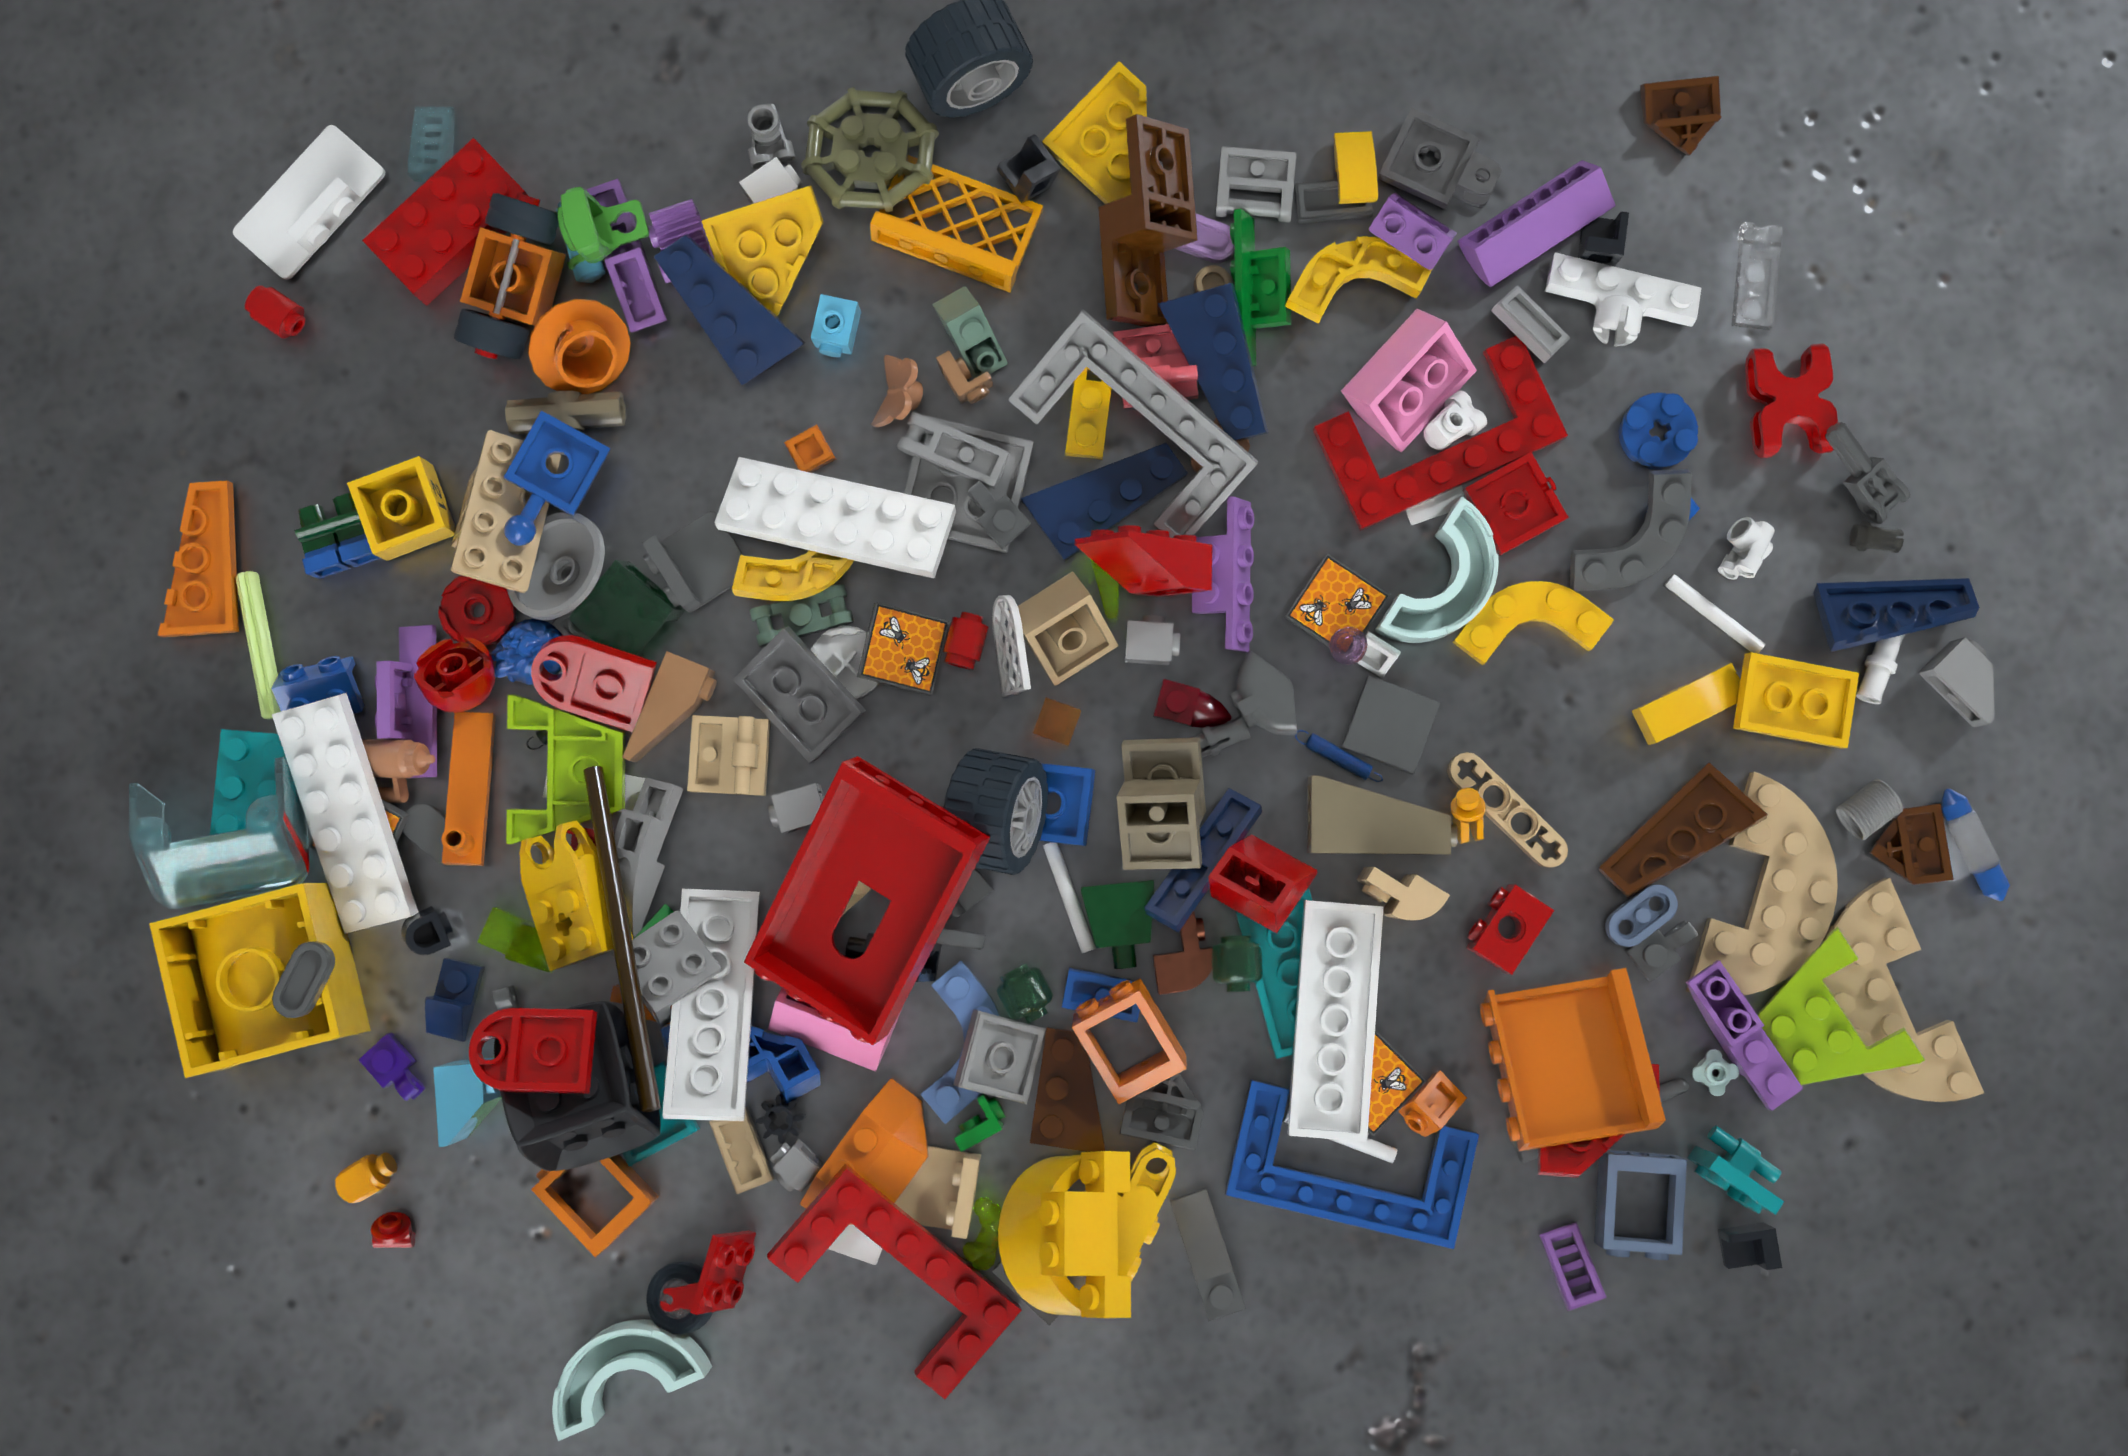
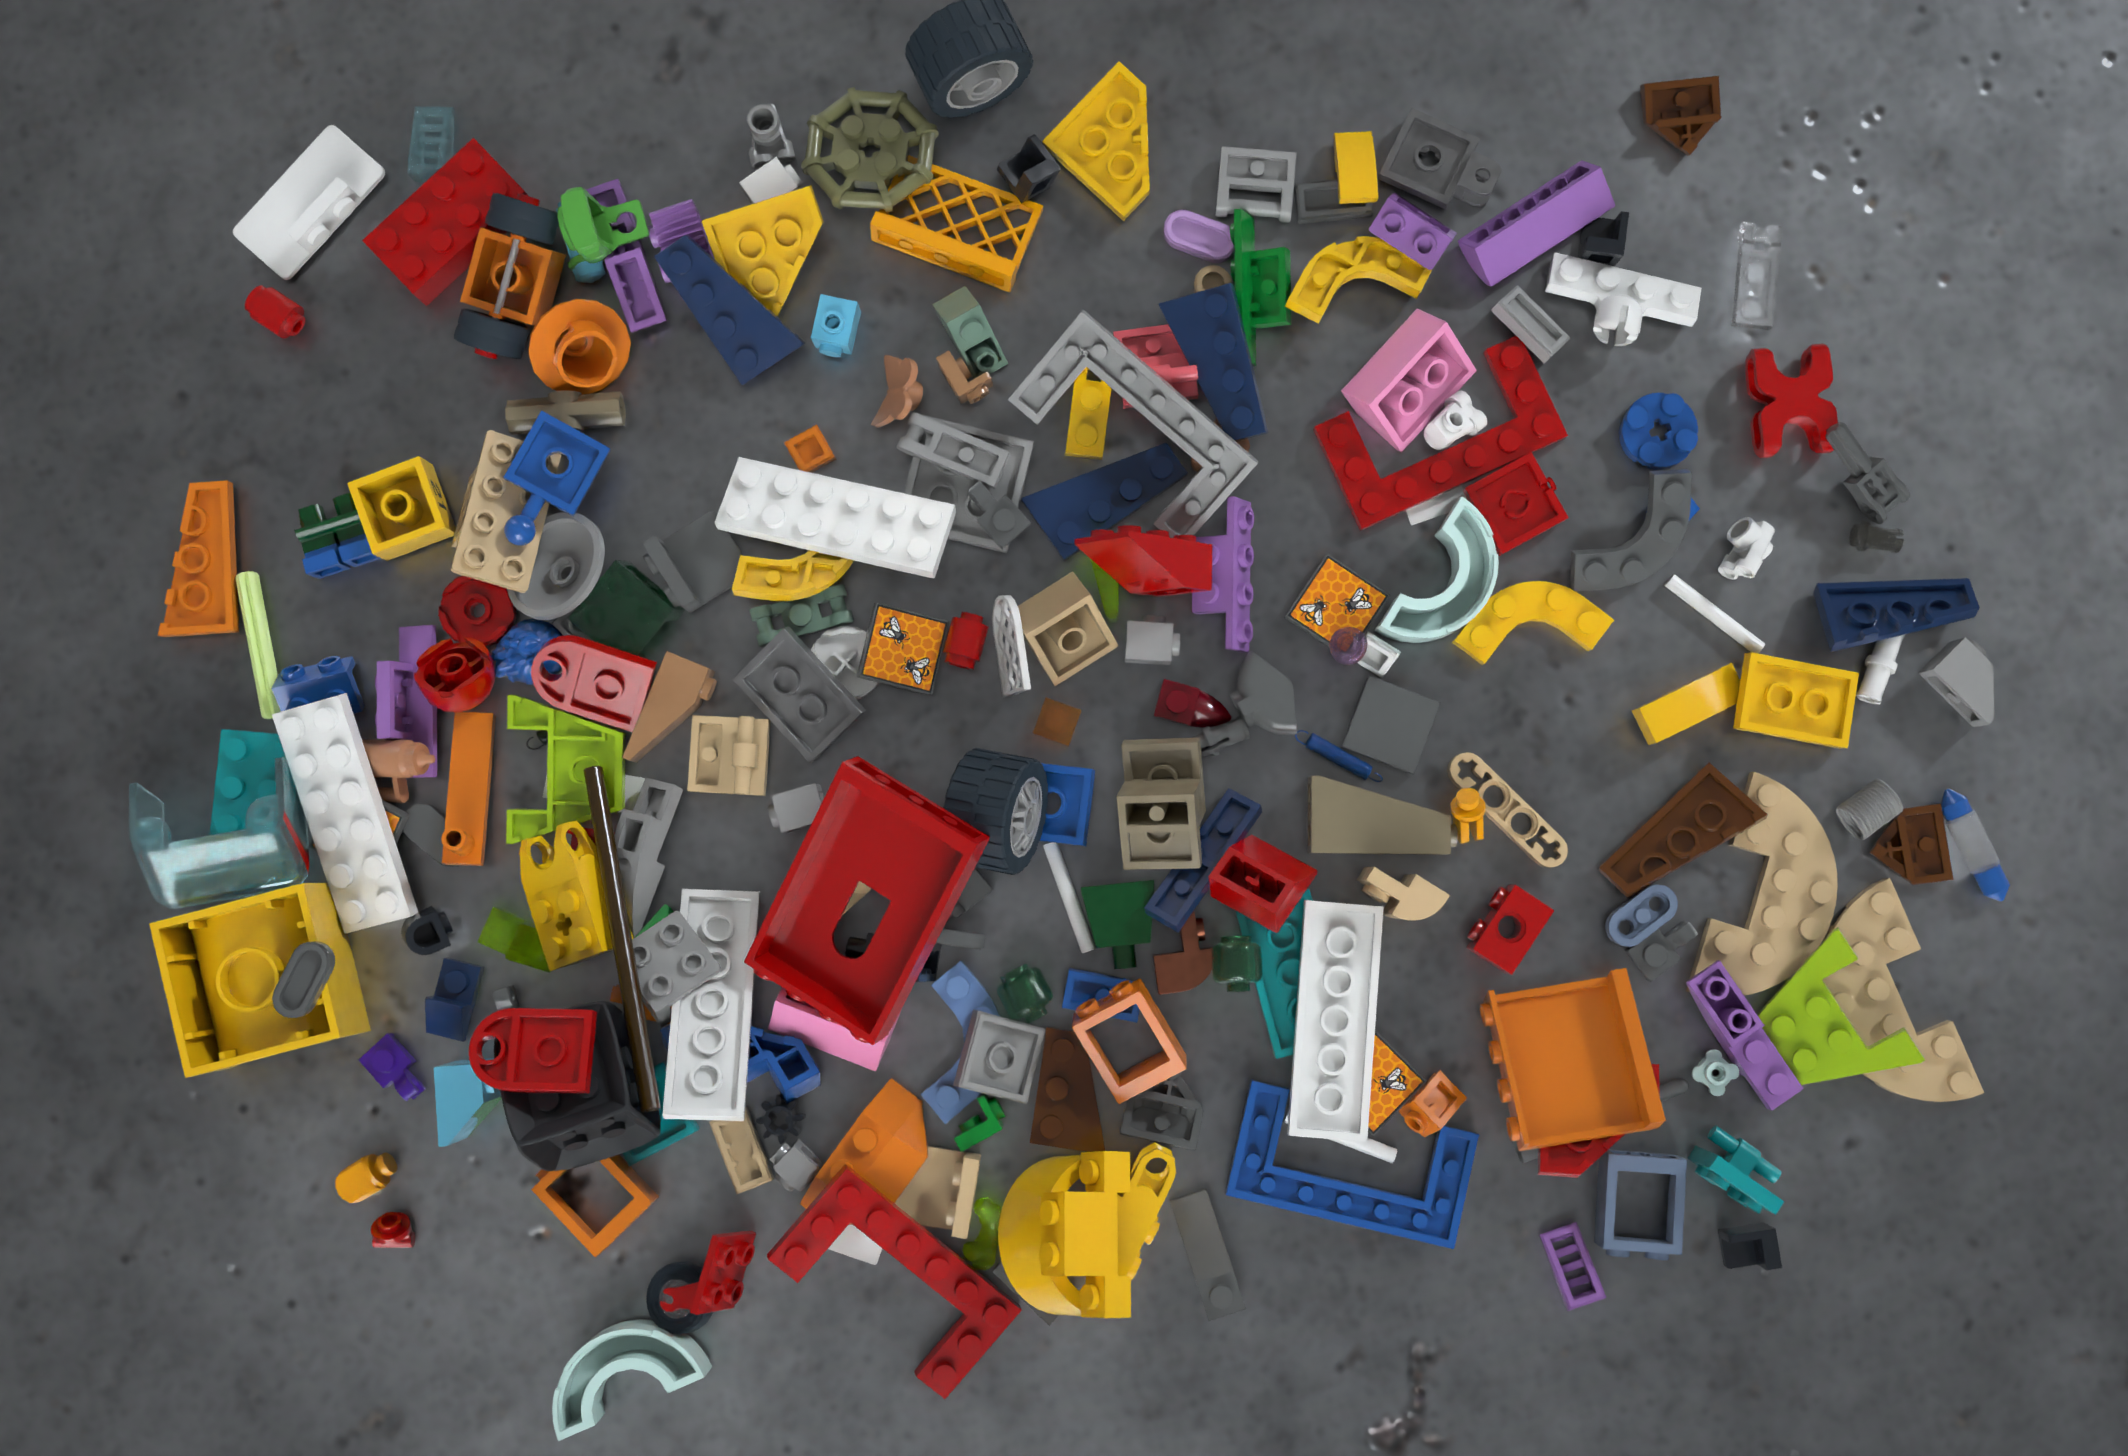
reddish brown bracket [1098,114,1198,327] -> none

